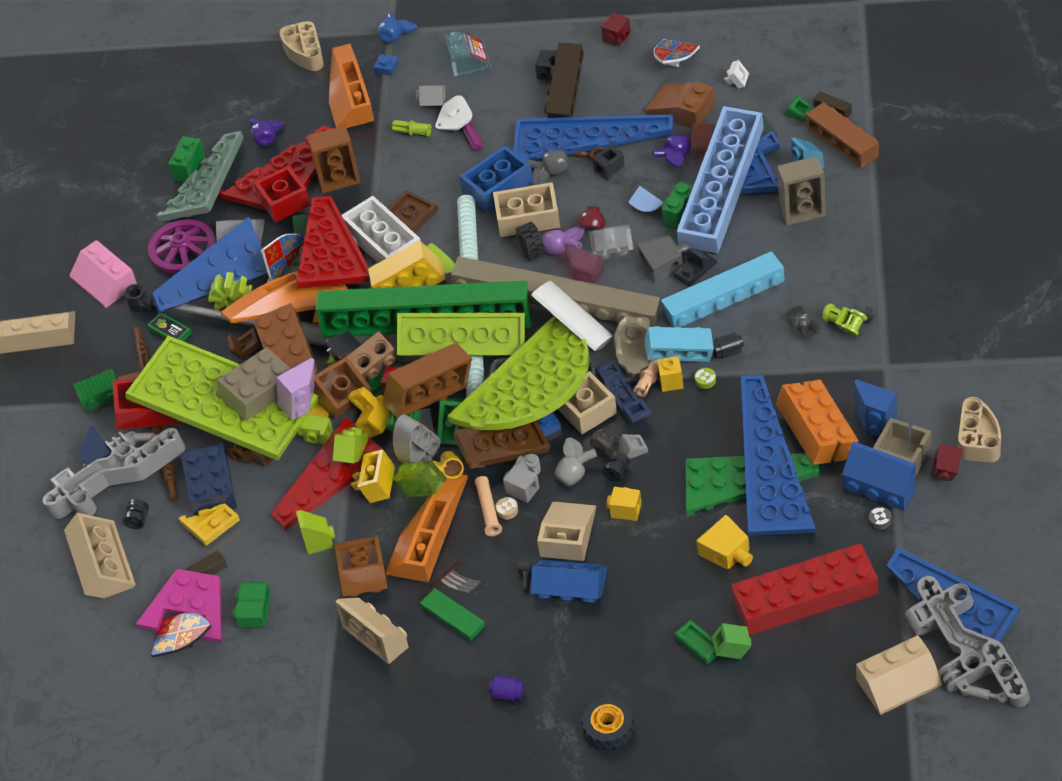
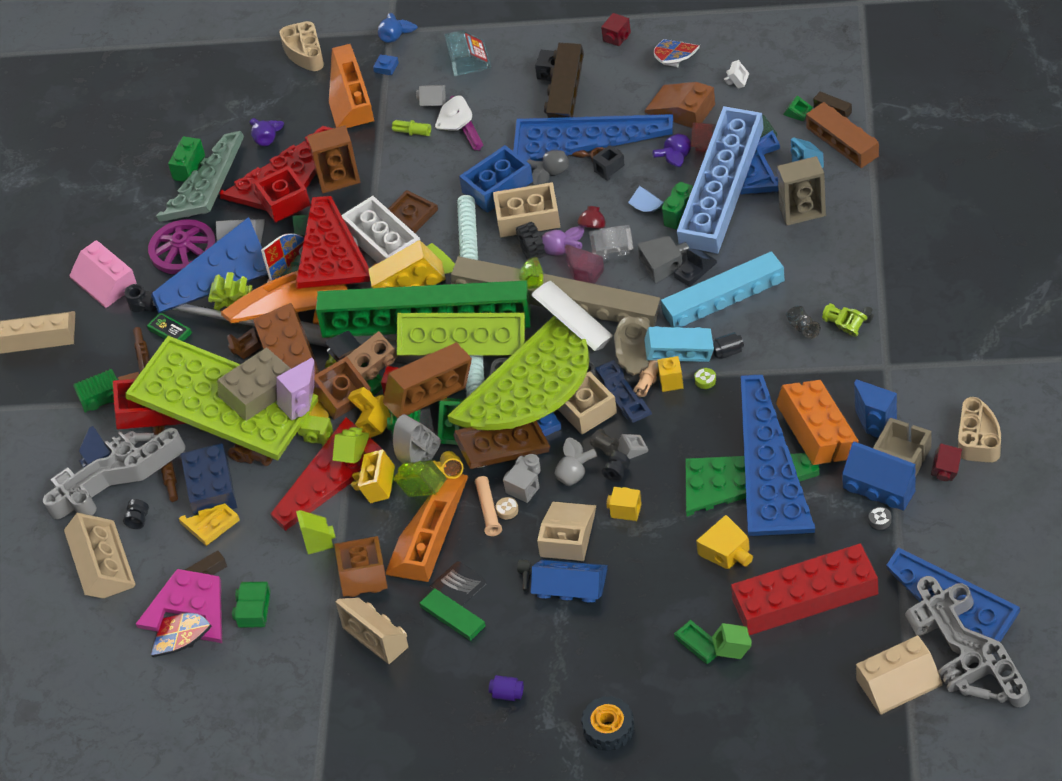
none -> clear neon green brick [519,257,543,289]

